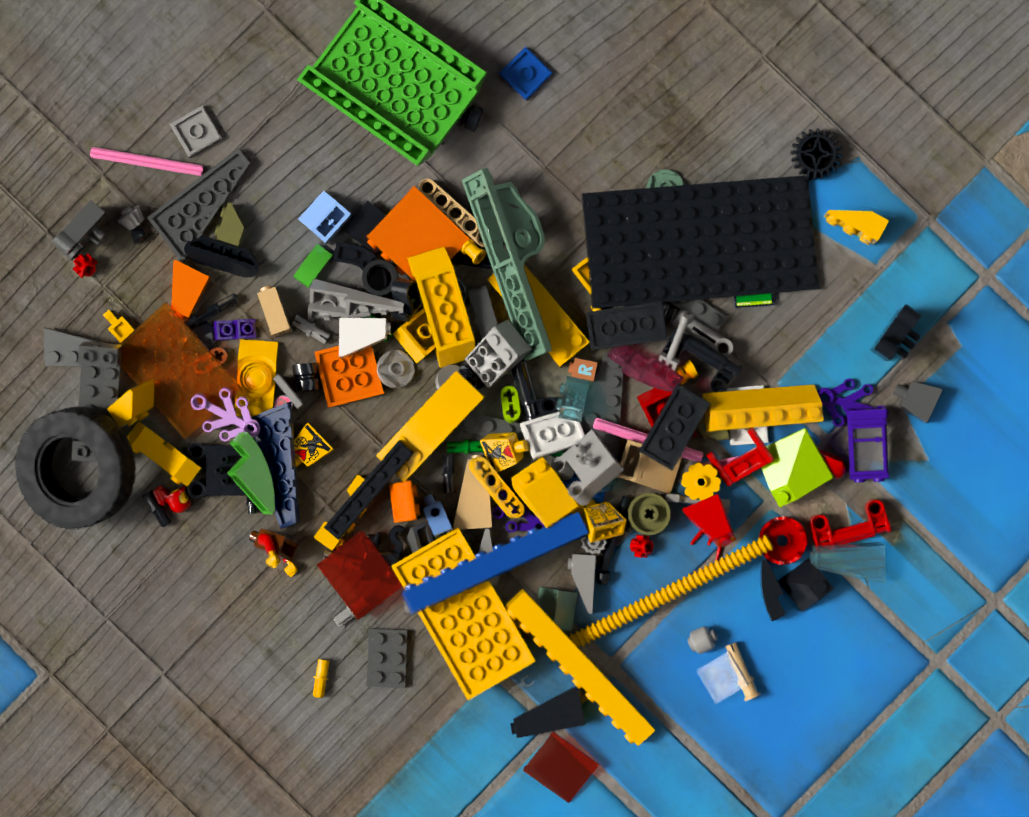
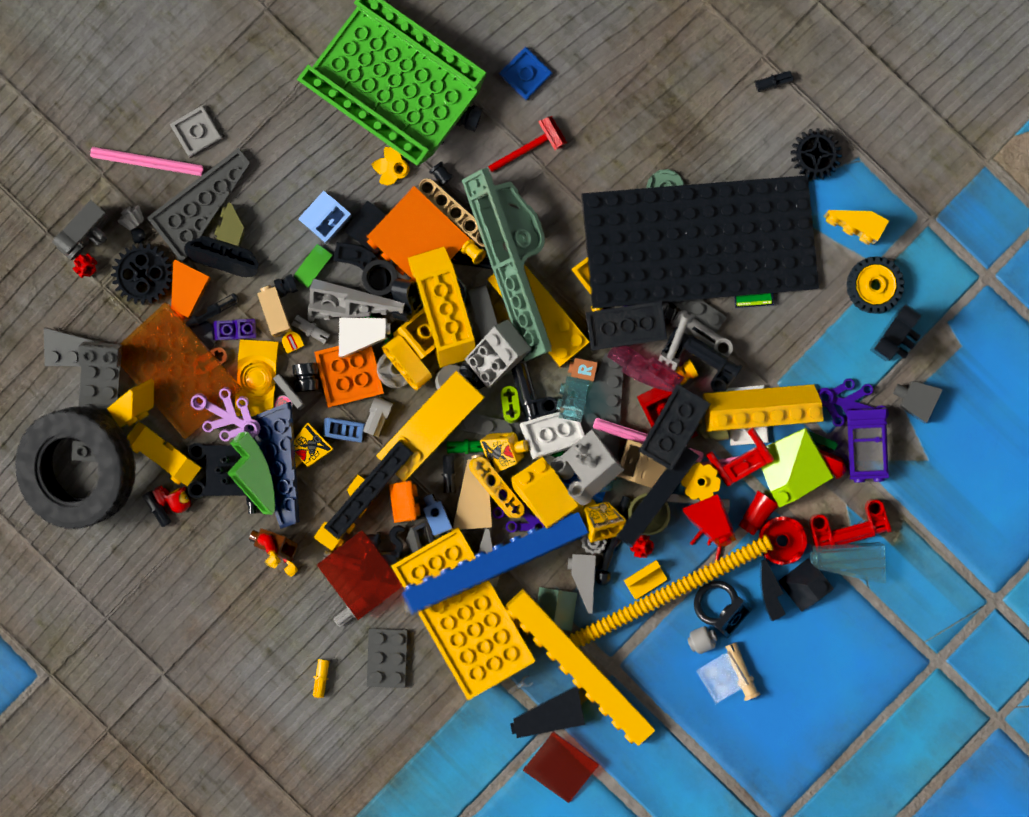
yellow plate [103,310,135,343] -> none
none -> black gear [111,243,173,306]
none -> black wheel [274,274,298,298]
none -> yellow tile [282,331,305,354]
none -> medium blue slope [322,418,364,443]
none -> light grey piece [363,396,393,437]
none -> yellow plate [372,147,409,185]
none -> yellow beam [382,335,432,390]
none -> black bush [429,161,454,187]
none -> red piece [488,116,568,173]
none -> black slope [616,447,699,548]
none -> yellow panel [623,560,667,599]
none -> black tile [694,580,752,638]
none -> red plant [739,490,779,536]
none -> black axle [754,71,793,92]
none -> dark green tile [803,428,838,451]
none -> wheel [846,256,904,314]

